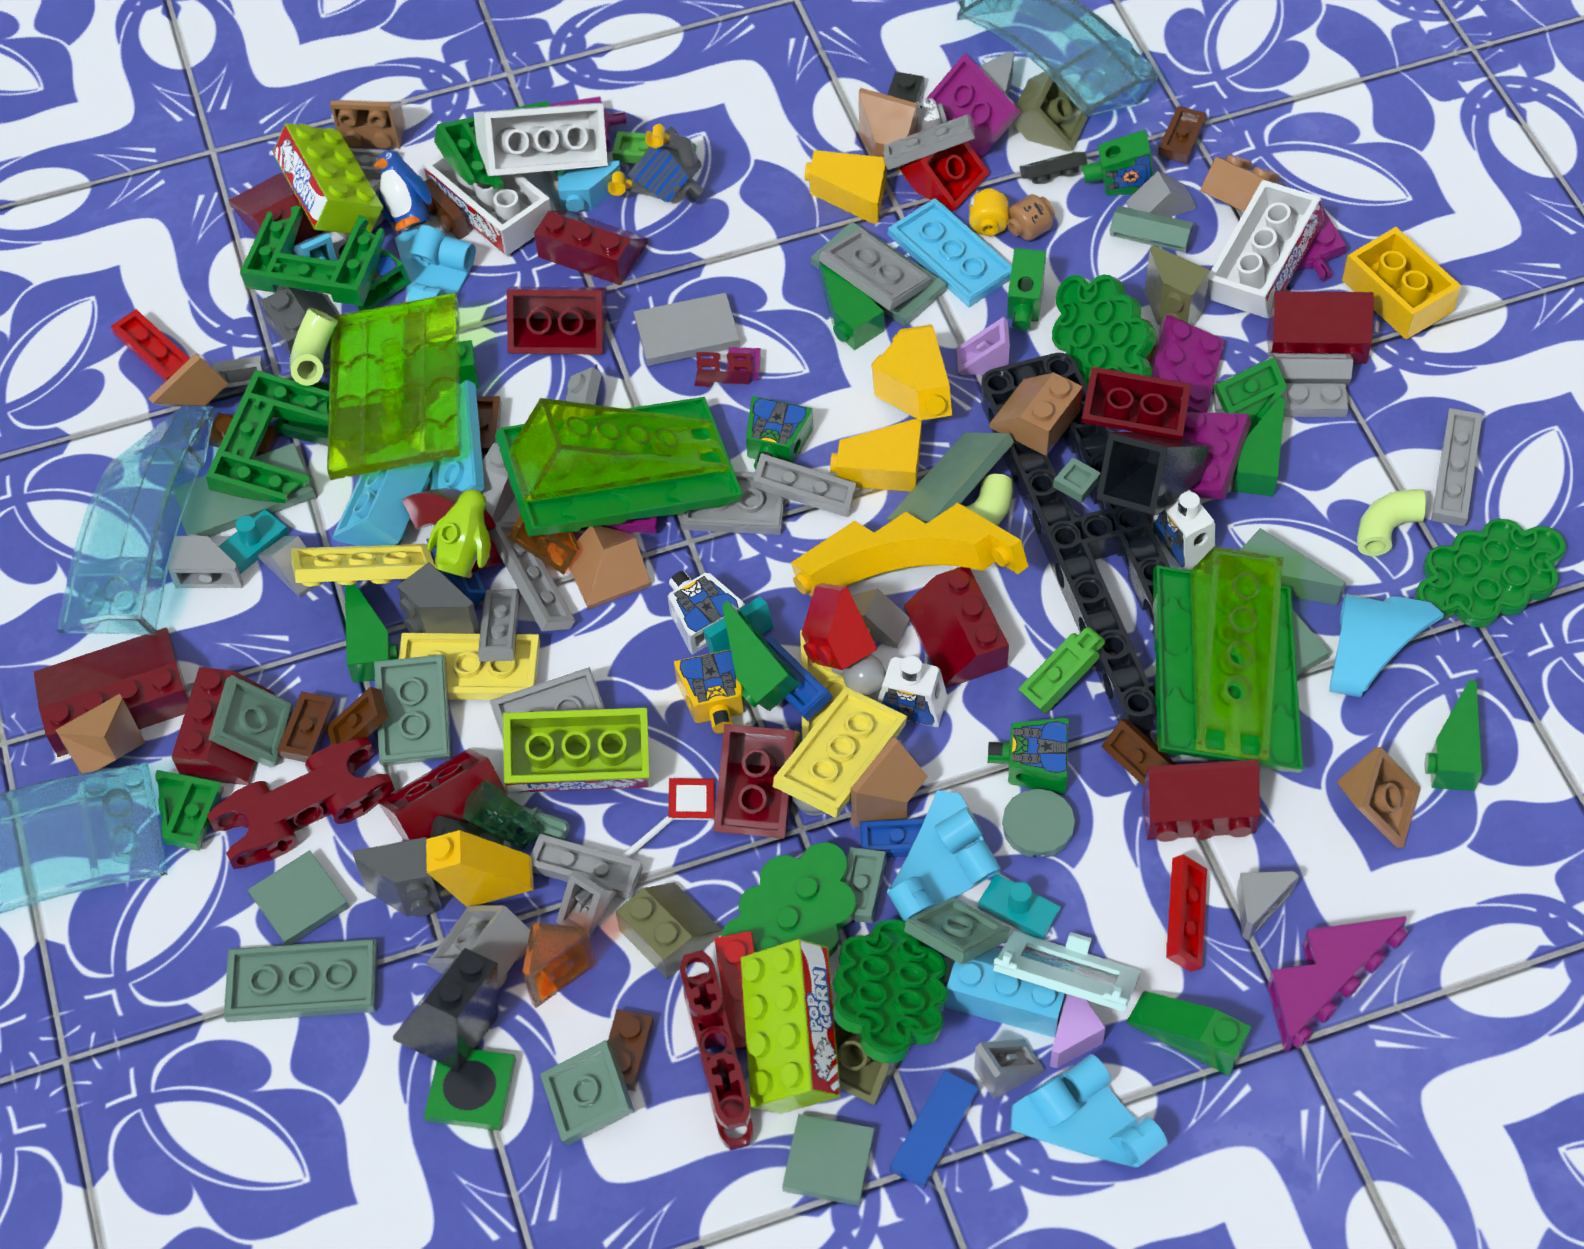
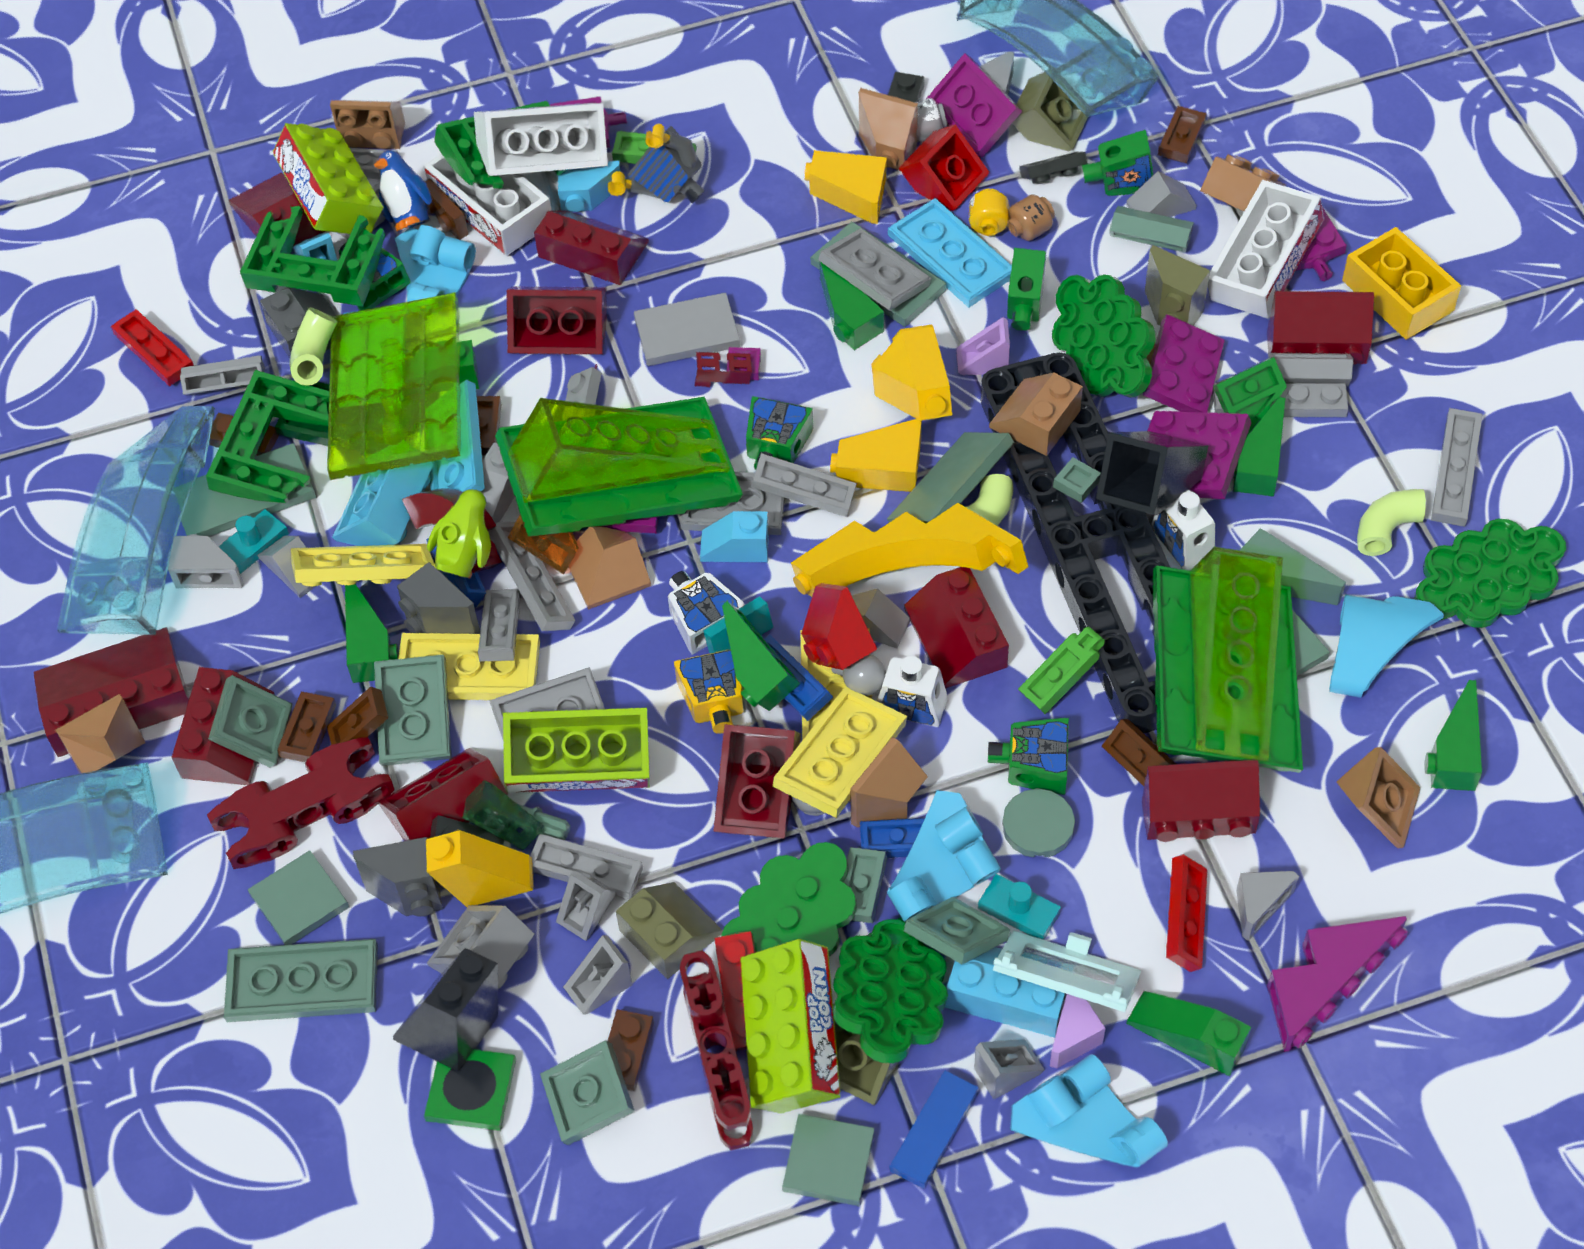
medium nougat slope [148,353,228,408] -> none
green wing [155,770,224,851] -> none
clear orange slope [523,923,596,1008] -> none
piece [621,778,714,858] -> none
light grey tile [884,114,975,170] -> none
dark red slope [1081,366,1191,440] -> none
none -> light grey slope [563,935,632,1015]
none -> medium azure slope [700,511,769,562]

